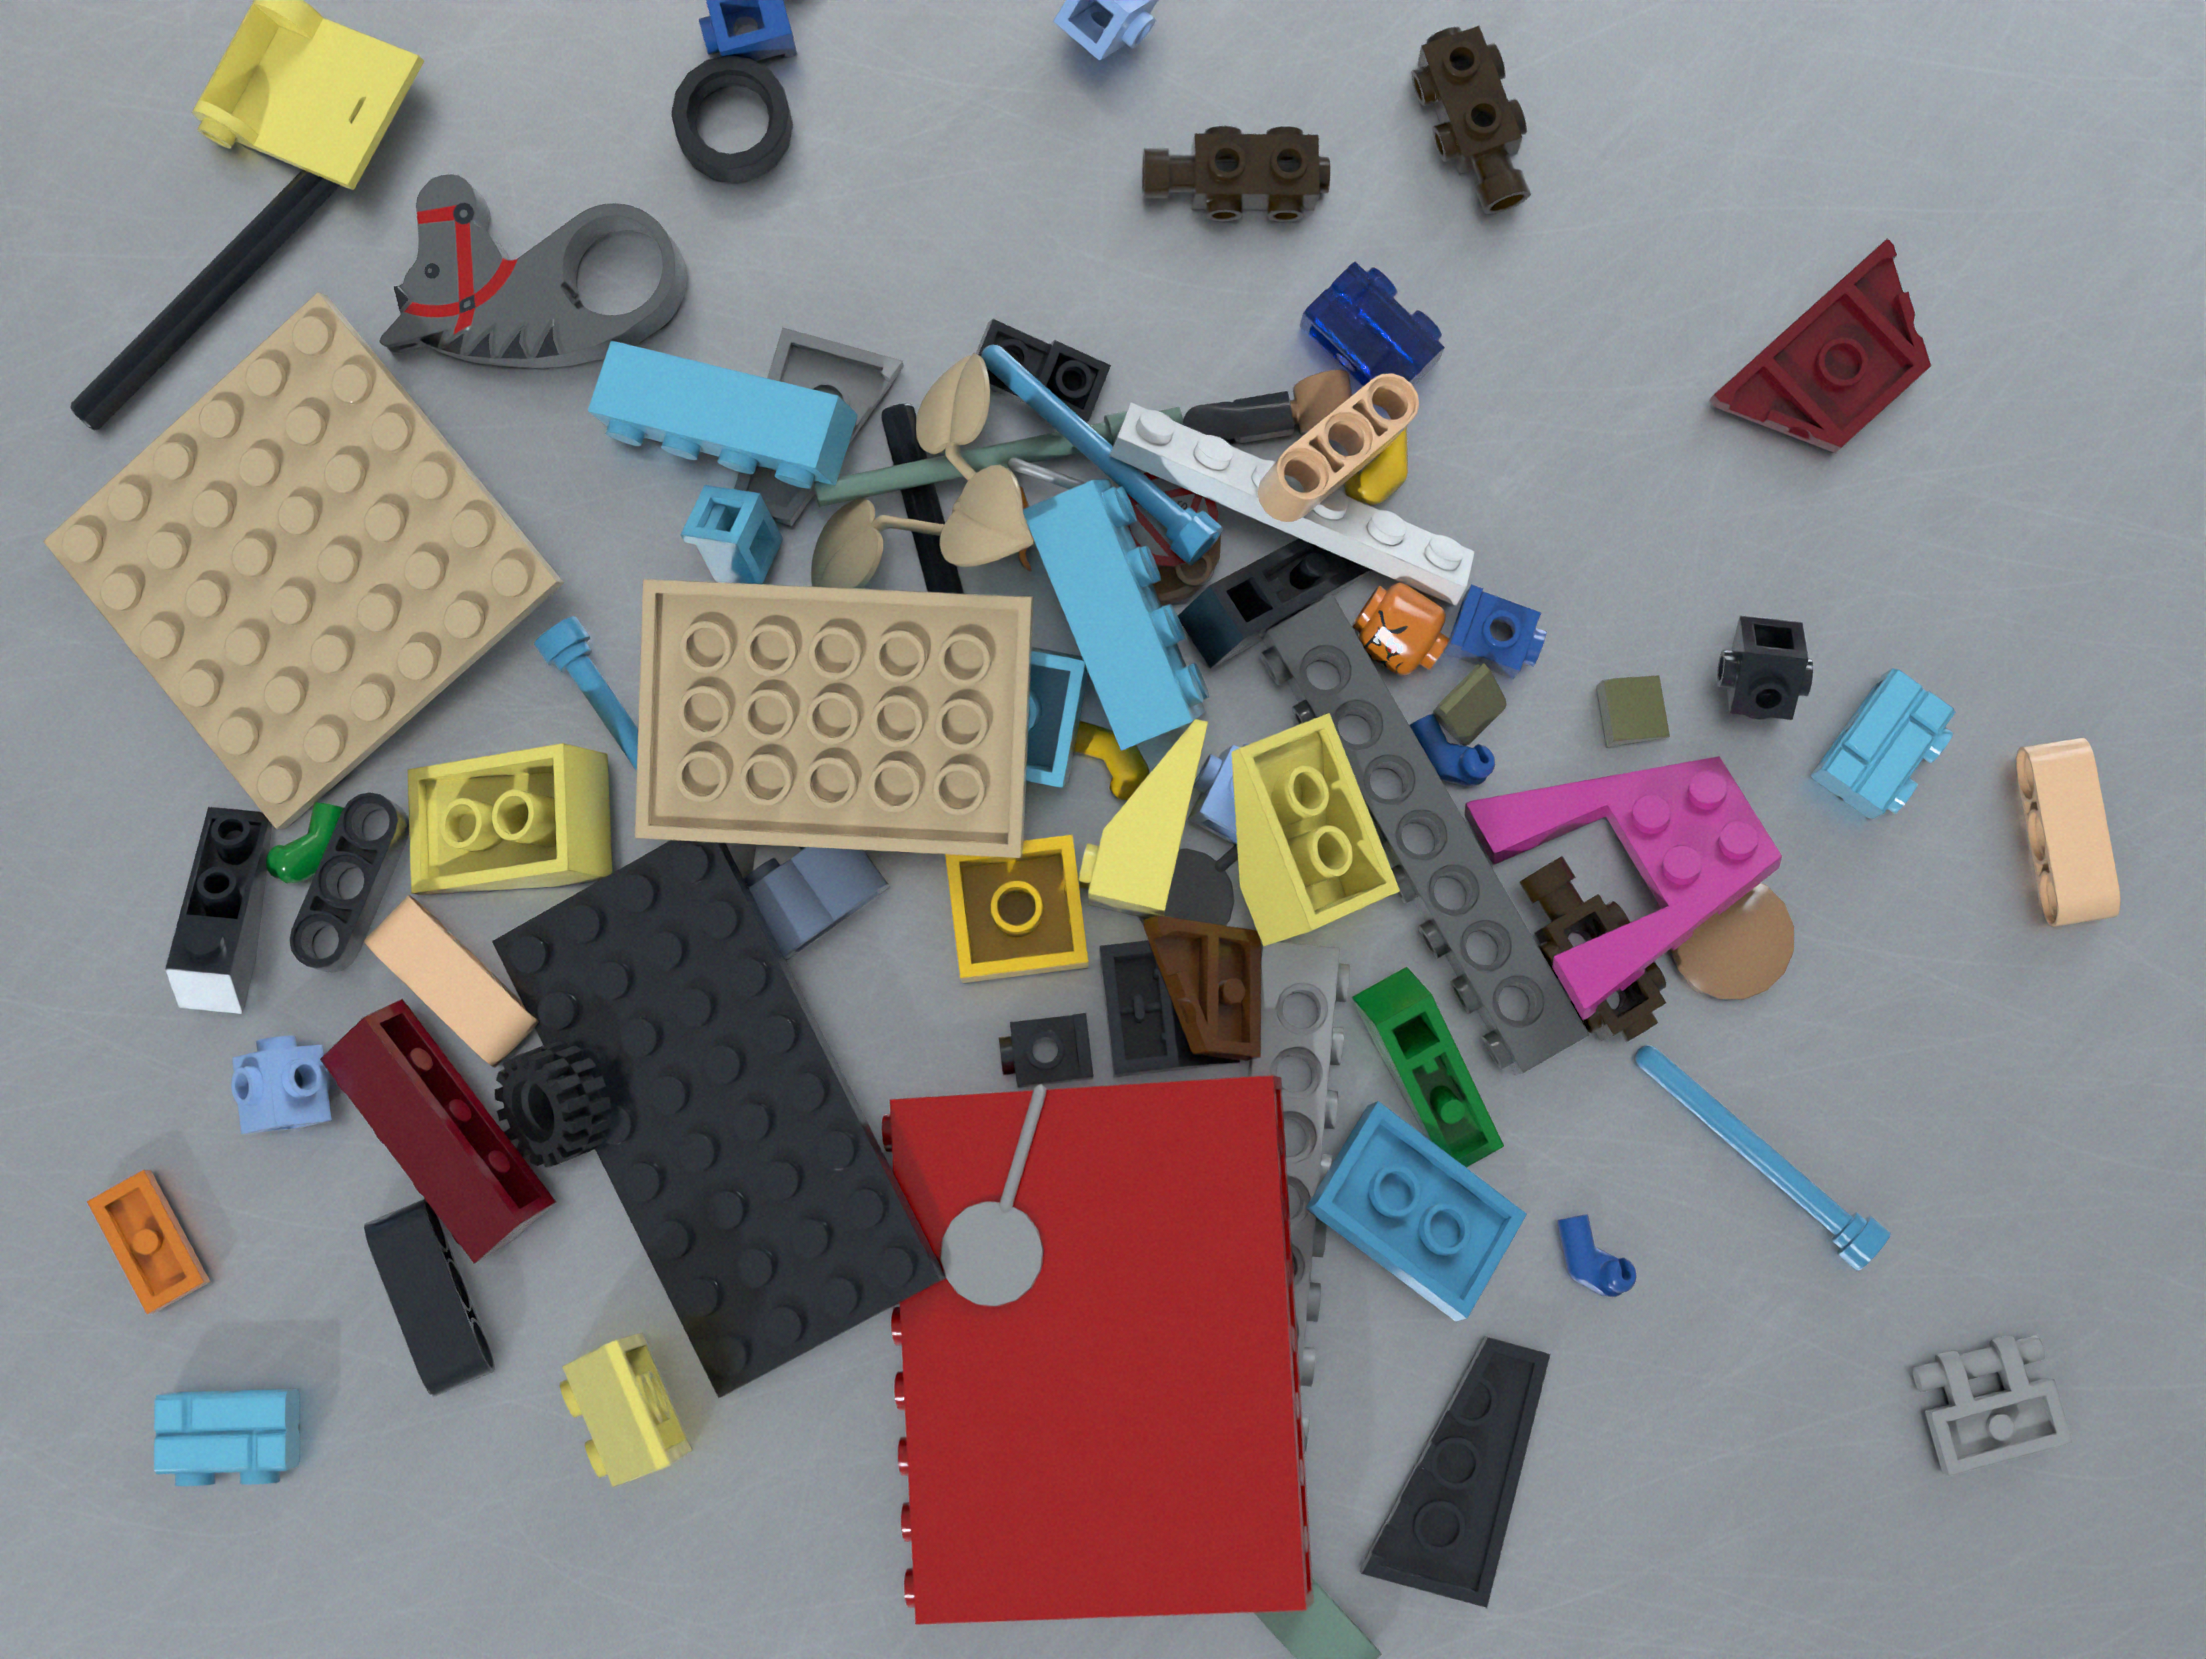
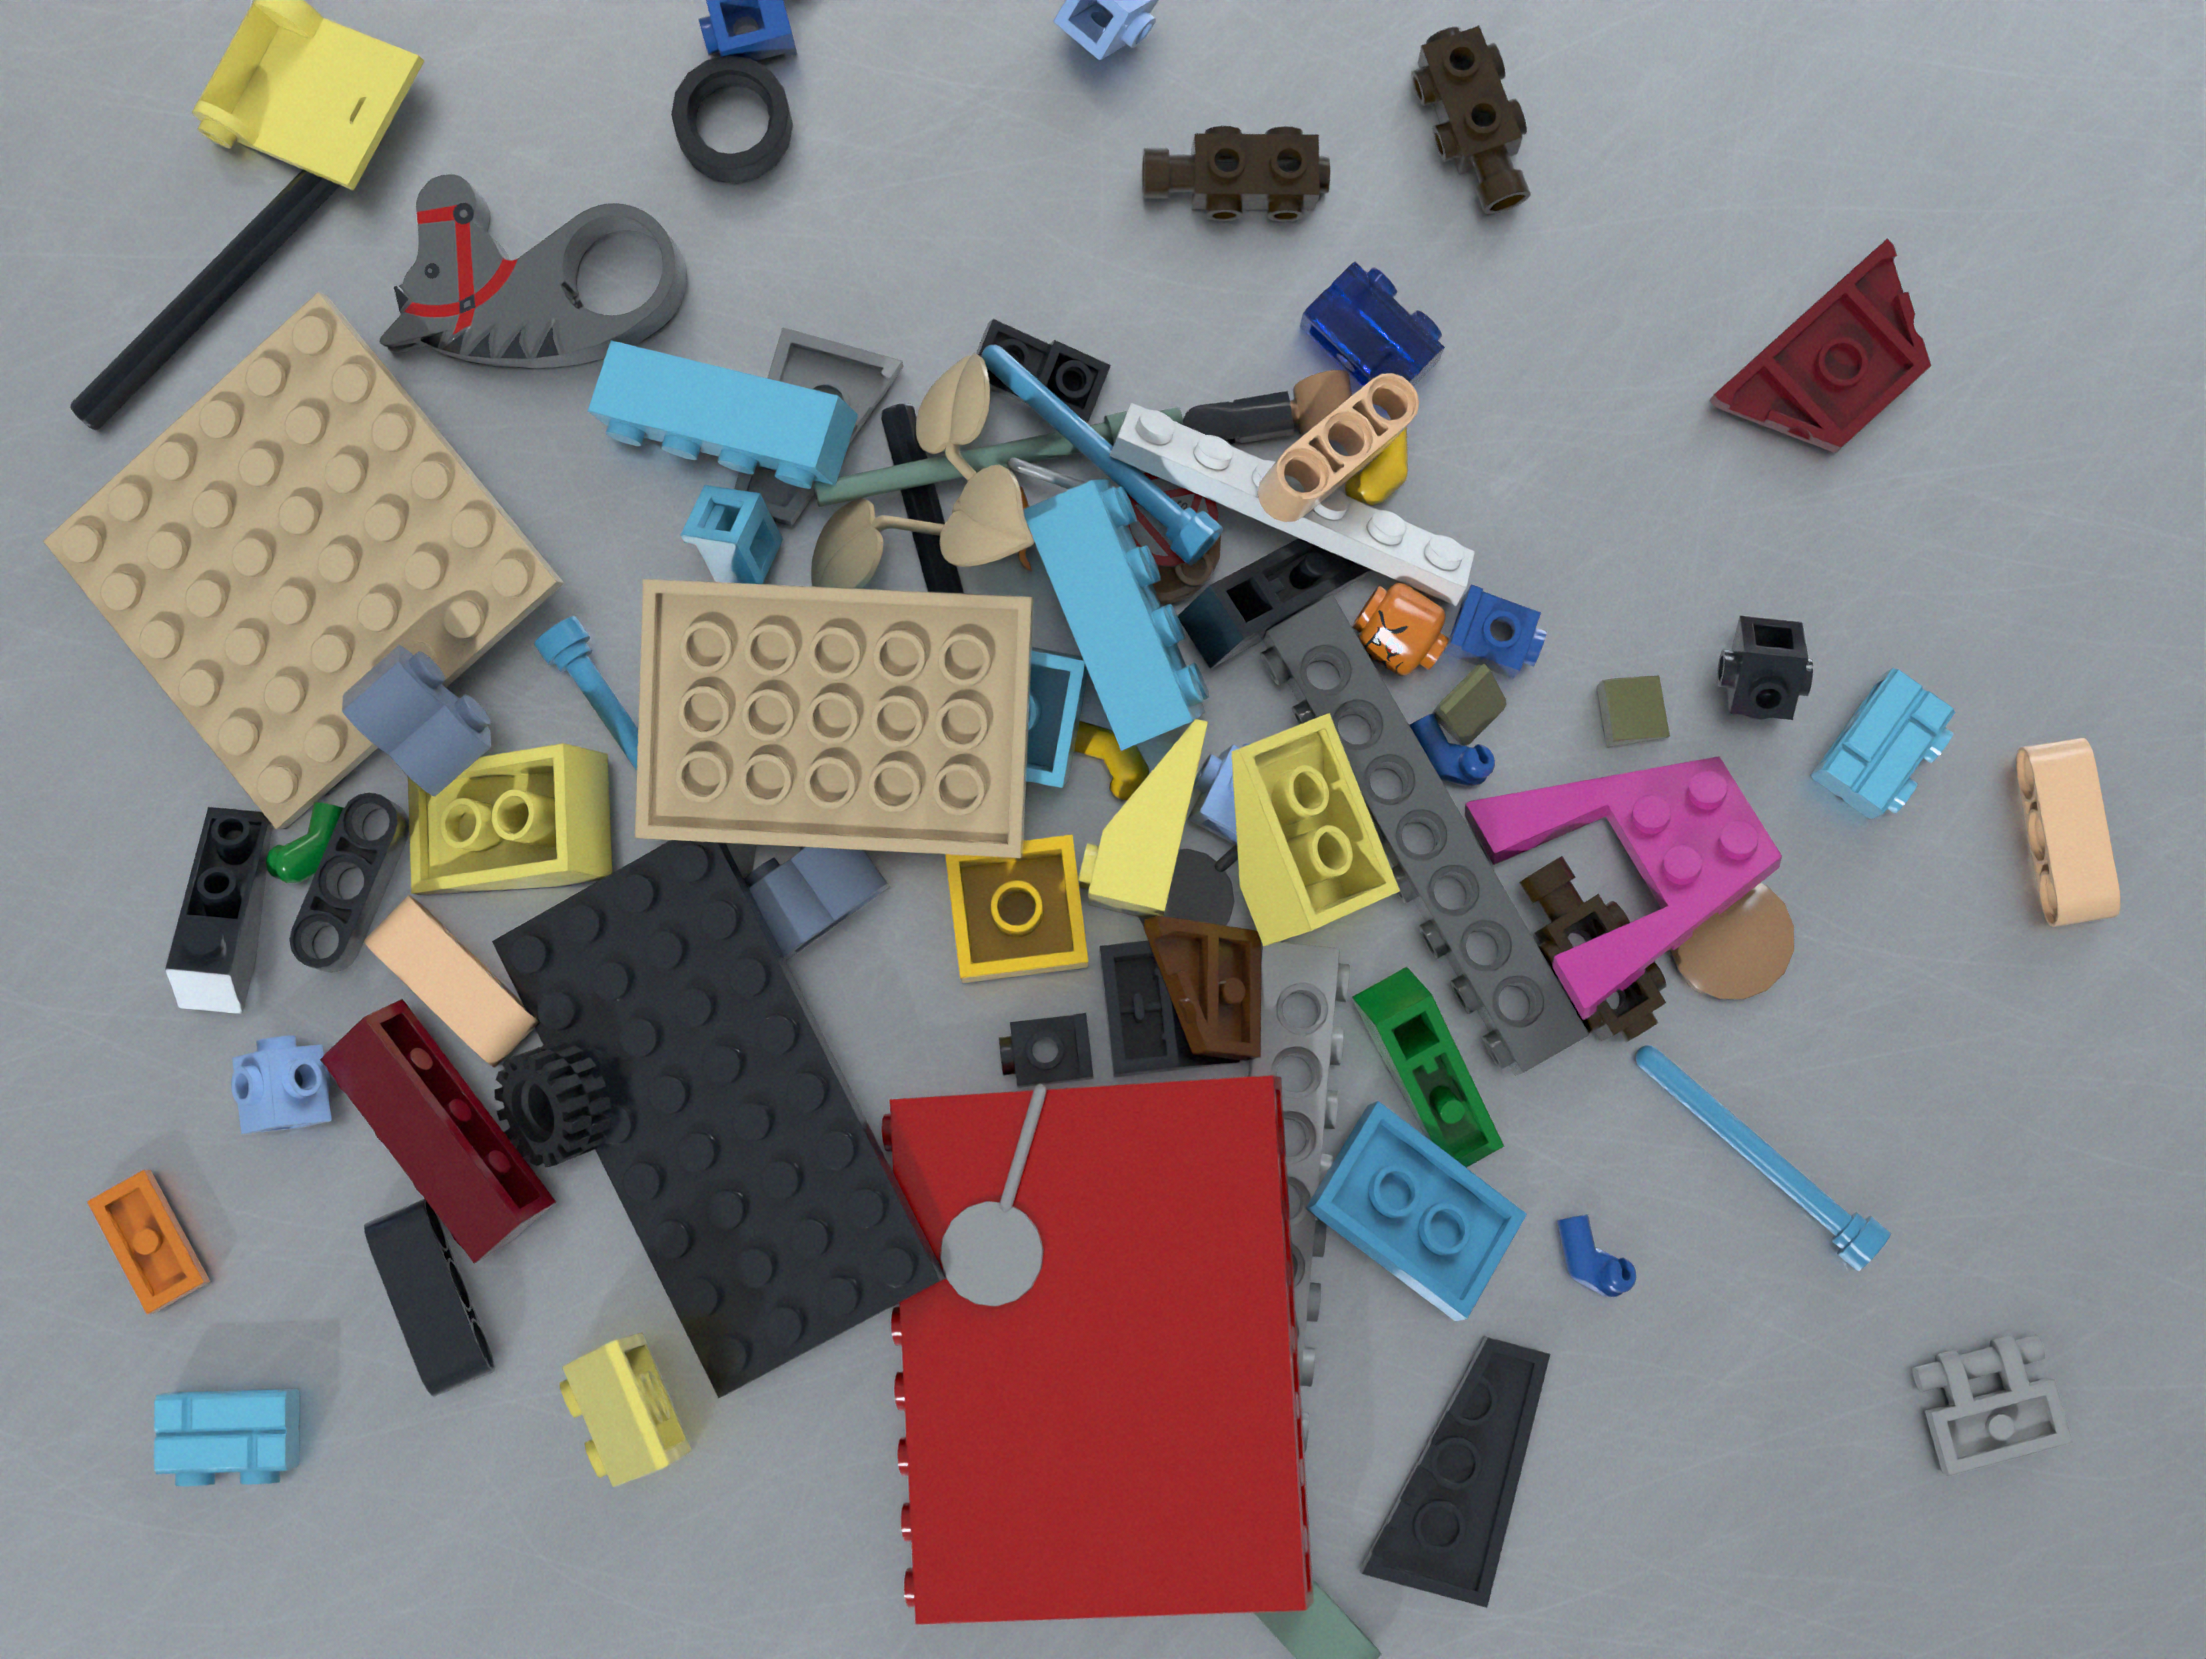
none -> sand blue brick [342,645,491,797]

